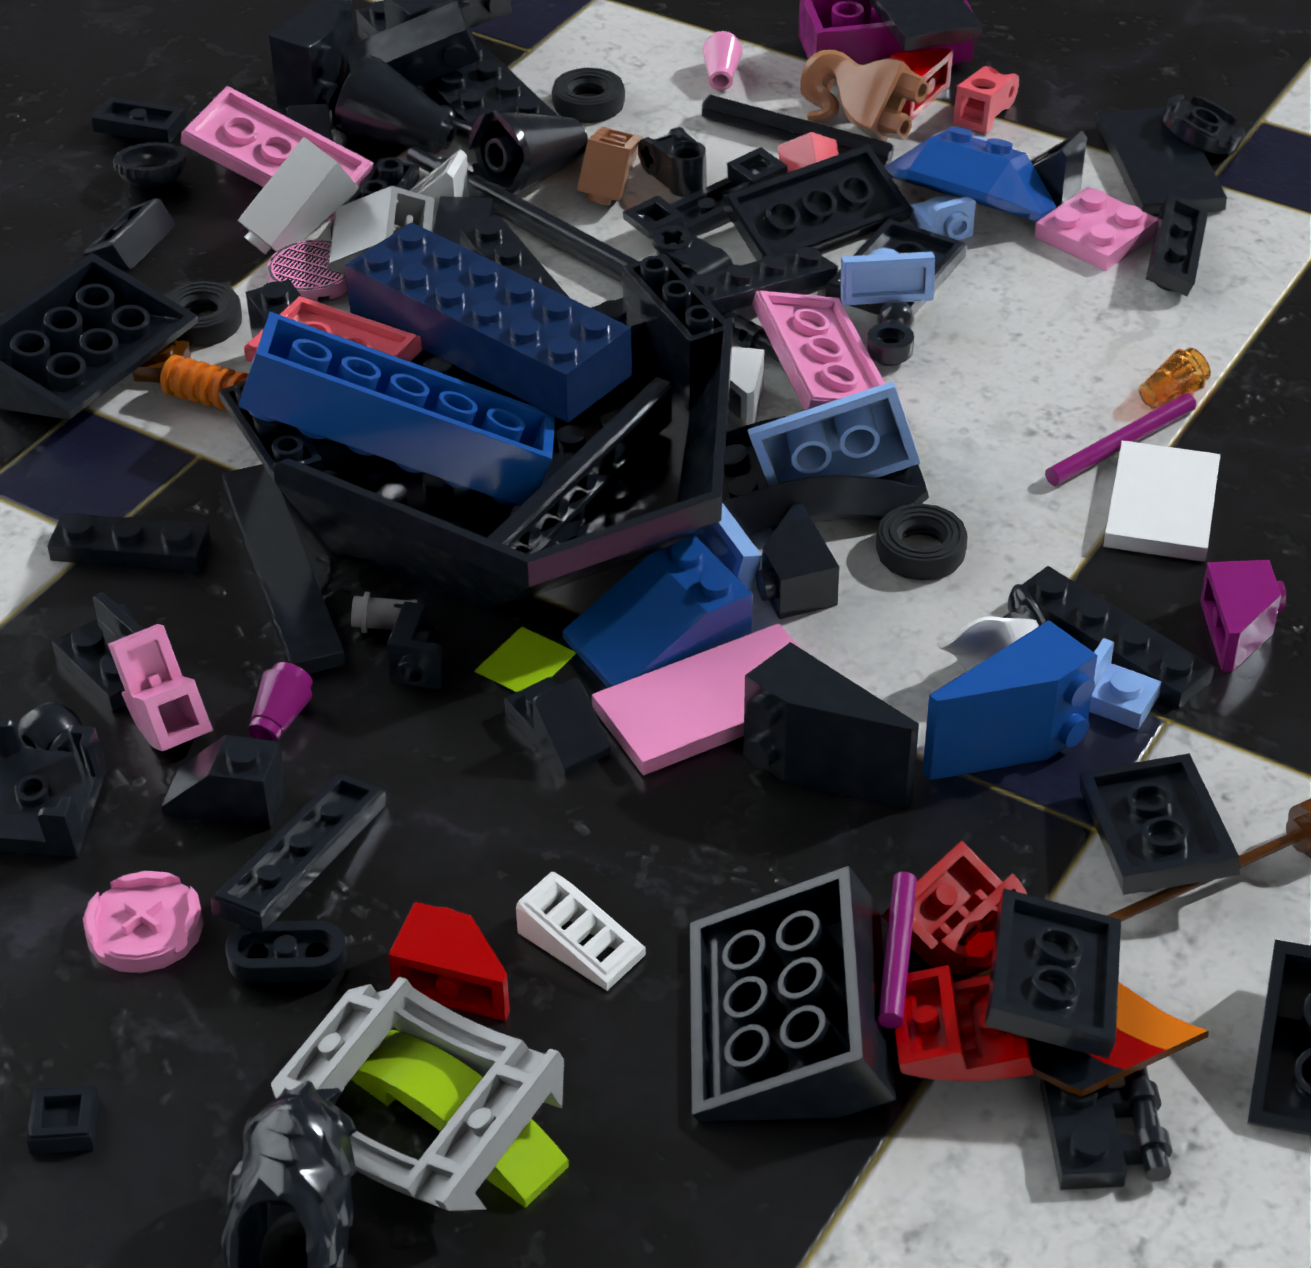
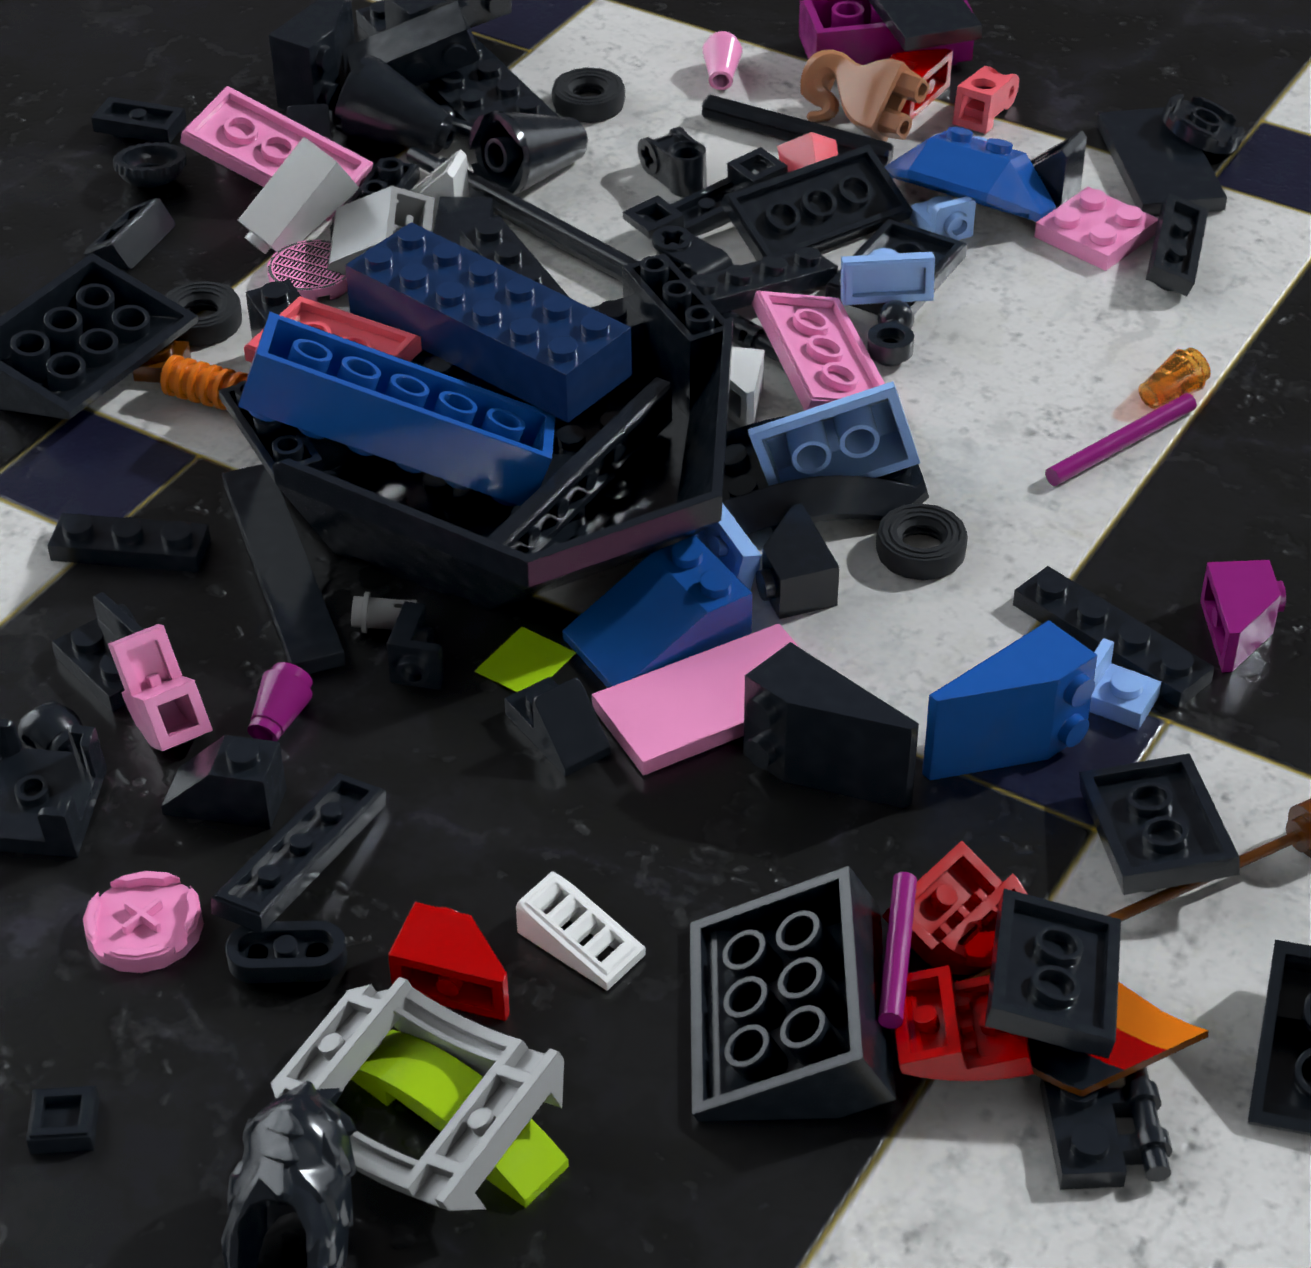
nougat slope [577,126,643,205] -> none
white hair [938,584,1046,671] -> none
white tile [1103,440,1220,562] -> none

